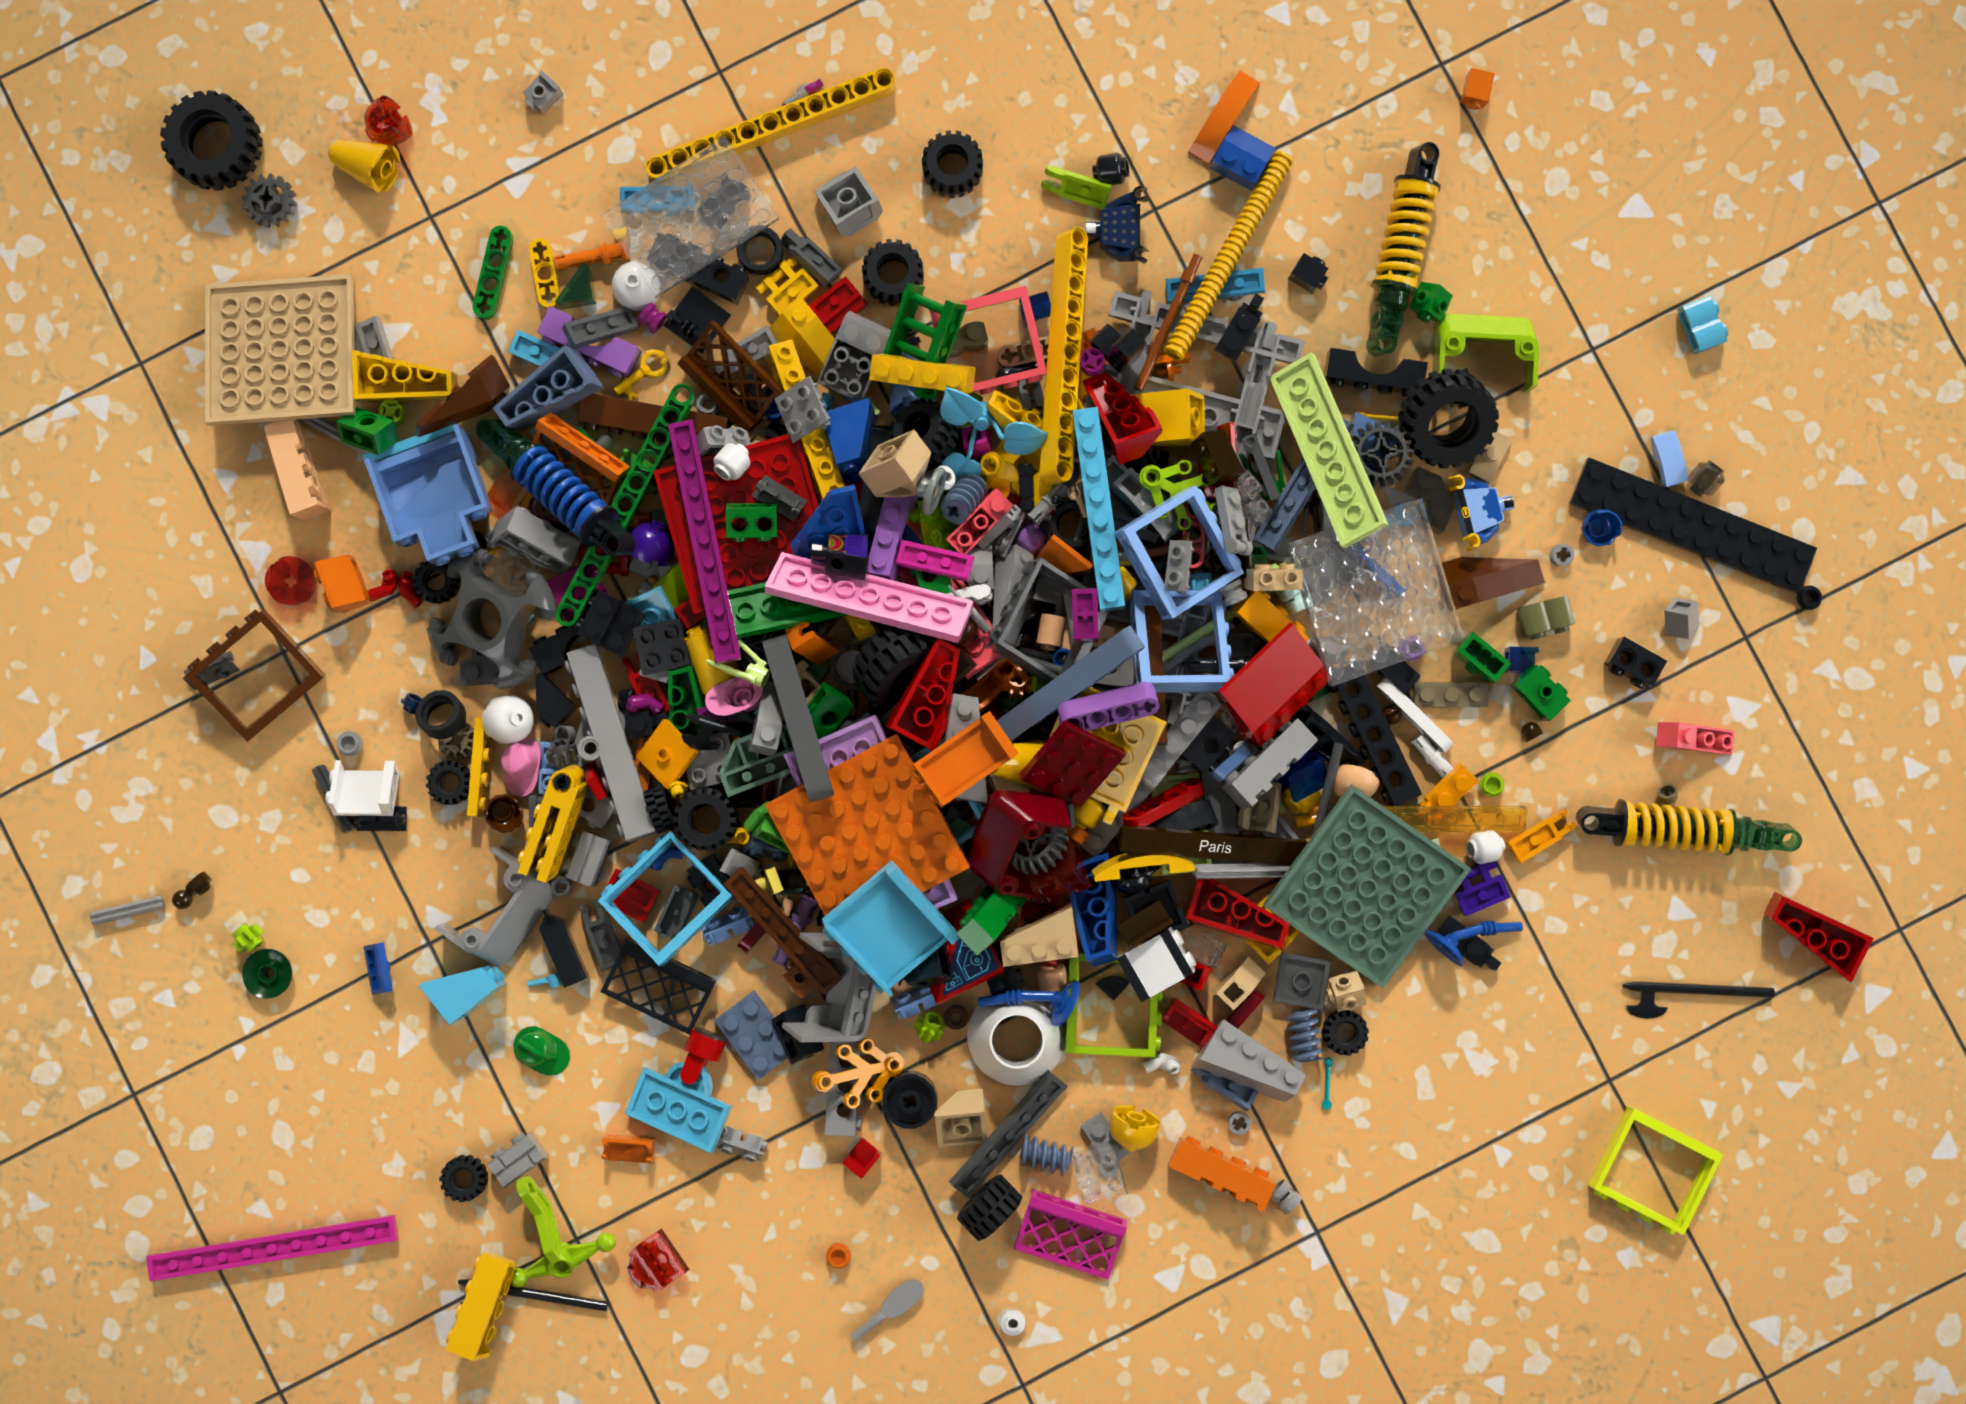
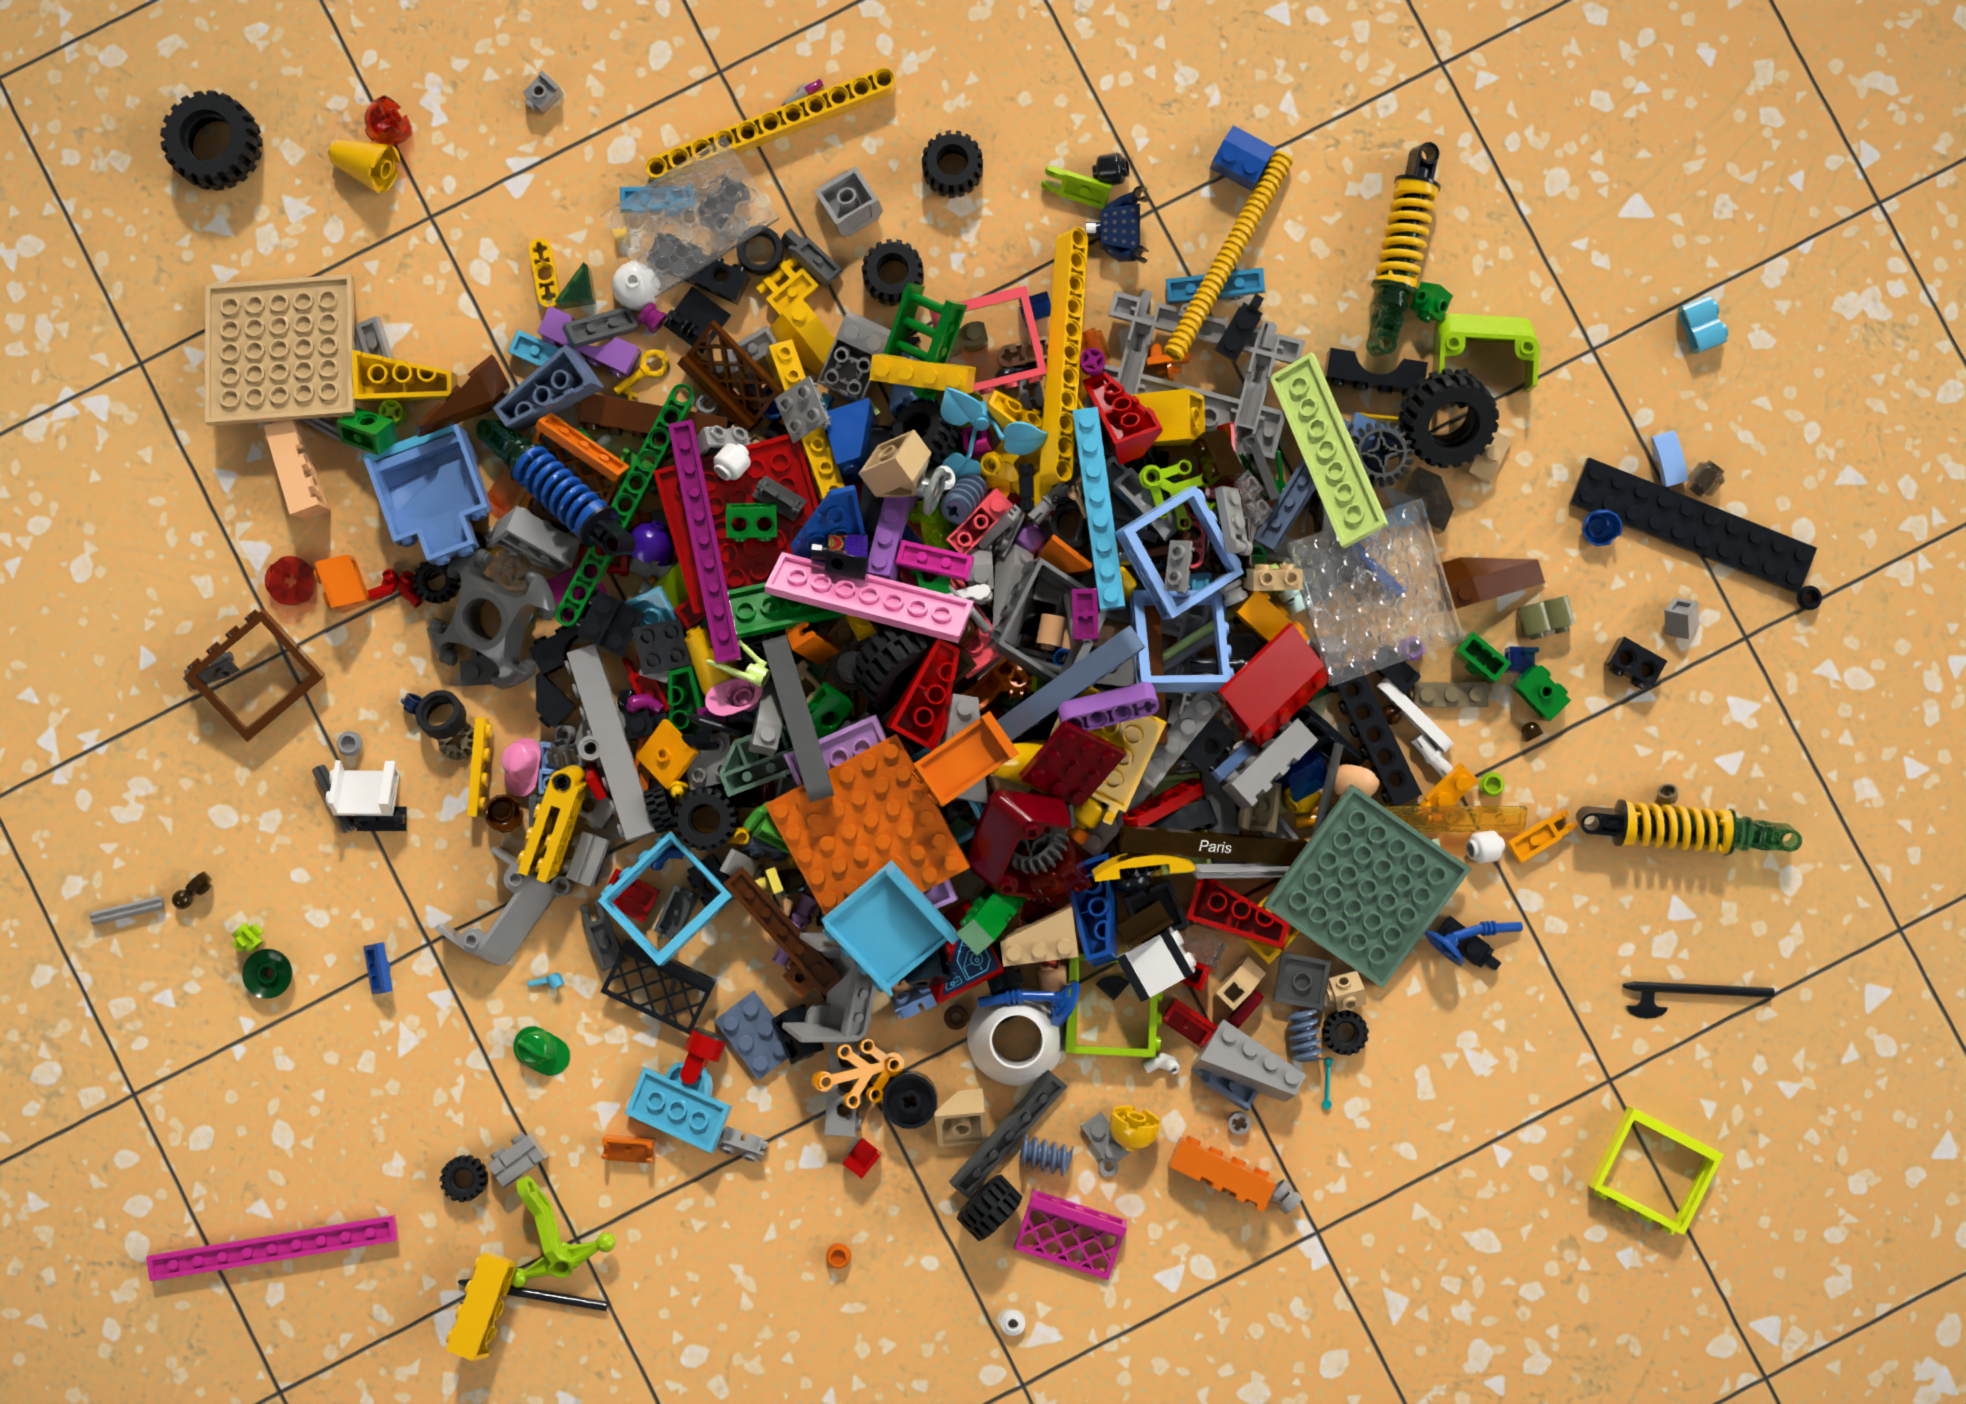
dark grey gear [241,173,297,228] -> none
medium azure slope [419,965,507,1025] -> none
black tyre [426,760,470,805] -> none
green beam [473,225,513,320] -> none
white cylinder [482,695,534,744] -> none
black piece [539,909,589,988] -> none
orange pin [555,239,631,272] -> none
clear red slope [627,1228,690,1292] -> none
white sticker [642,1003,670,1037] -> none
light blue hinge [702,907,755,945] -> none
dark red beam [737,922,766,954] -> none
red plate [809,276,868,335] -> none
light grey piece [850,1279,924,1342] -> none
lime gear [913,1012,946,1043] -> none
clear hinge [1071,1145,1128,1204] -> none
black beam [1089,324,1146,374] -> none
dark orange bar [1134,254,1203,392] -> none
orange slope [1188,70,1260,165] -> none
black brick [1288,253,1329,294] -> none
torso [1448,474,1514,551] -> none
dark purple plate [1454,861,1511,917] -> none
orange brick [1460,68,1495,110] -> none
light grey bush [1550,544,1574,566] -> none
coral slope [1656,722,1734,755] -> none
red wedge [1764,892,1874,983] -> none

